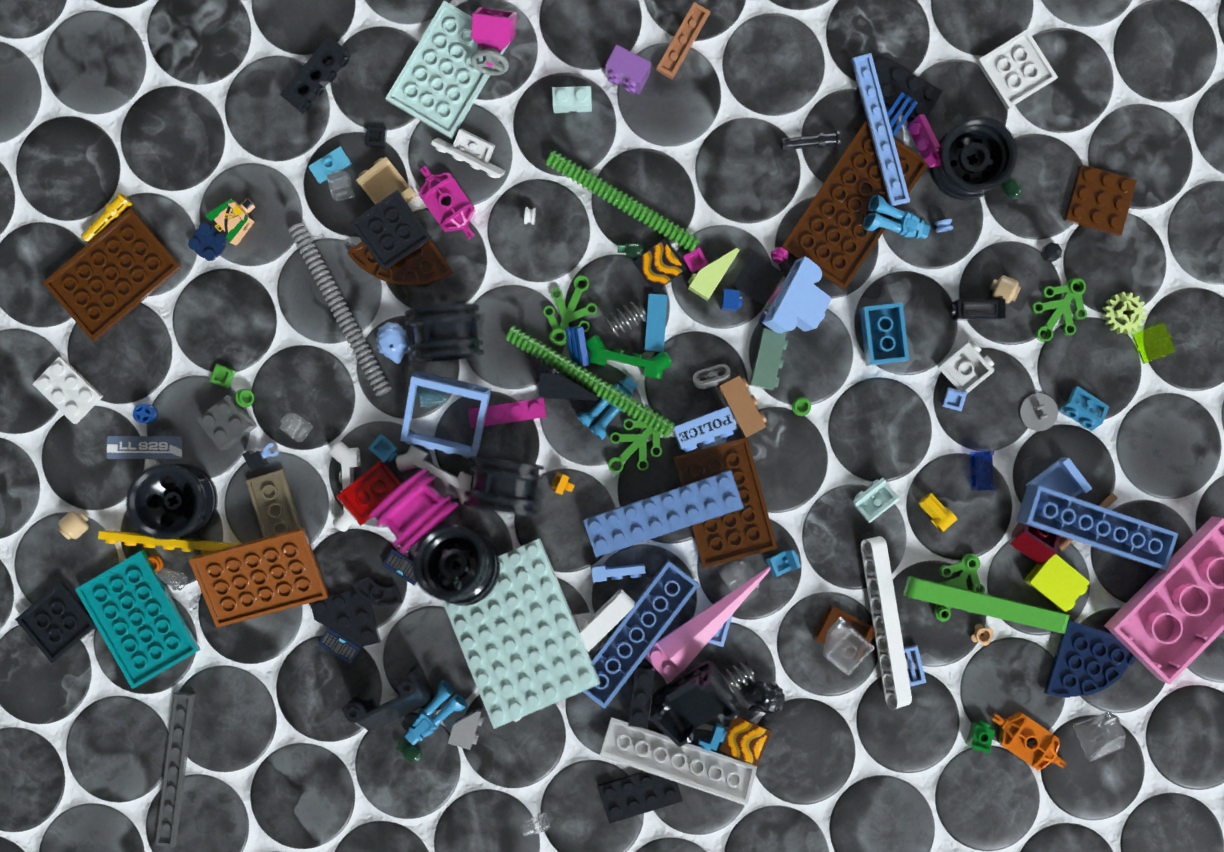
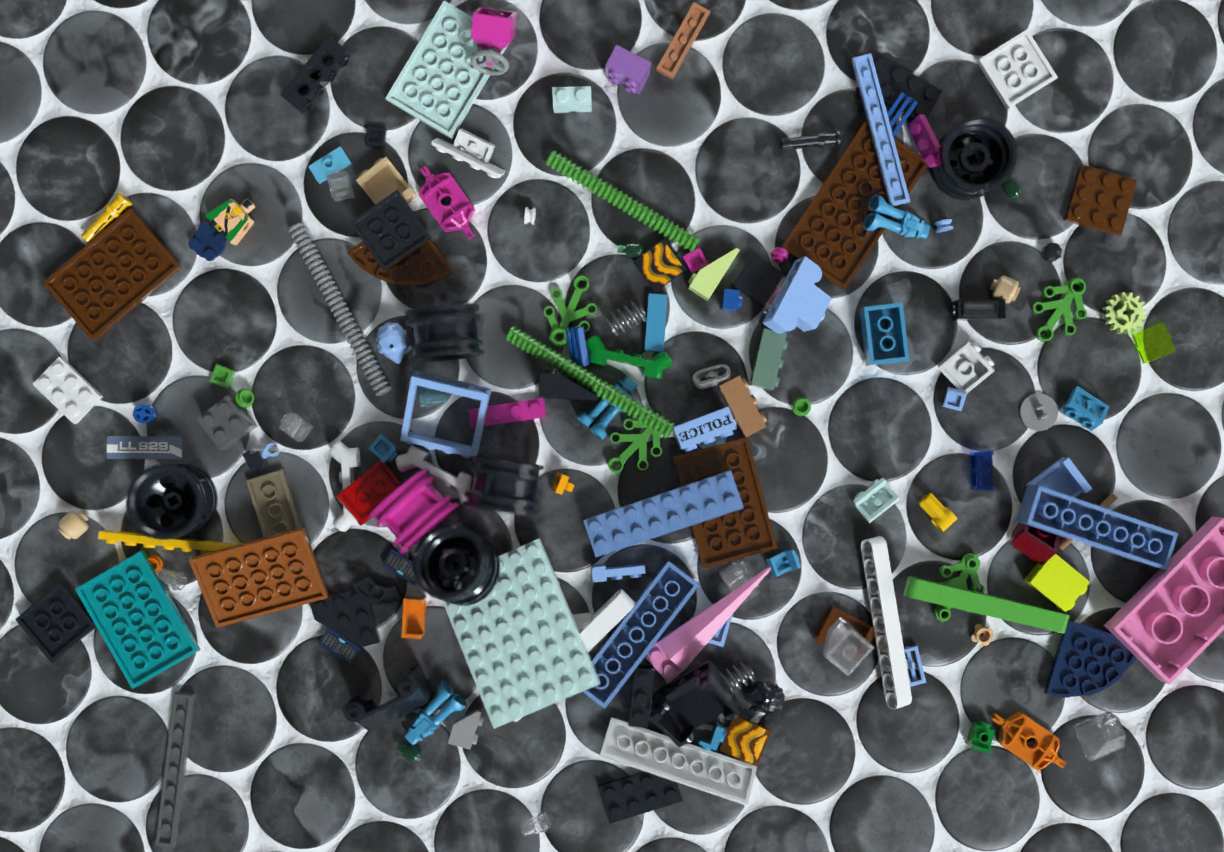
none -> orange panel [401,596,426,639]

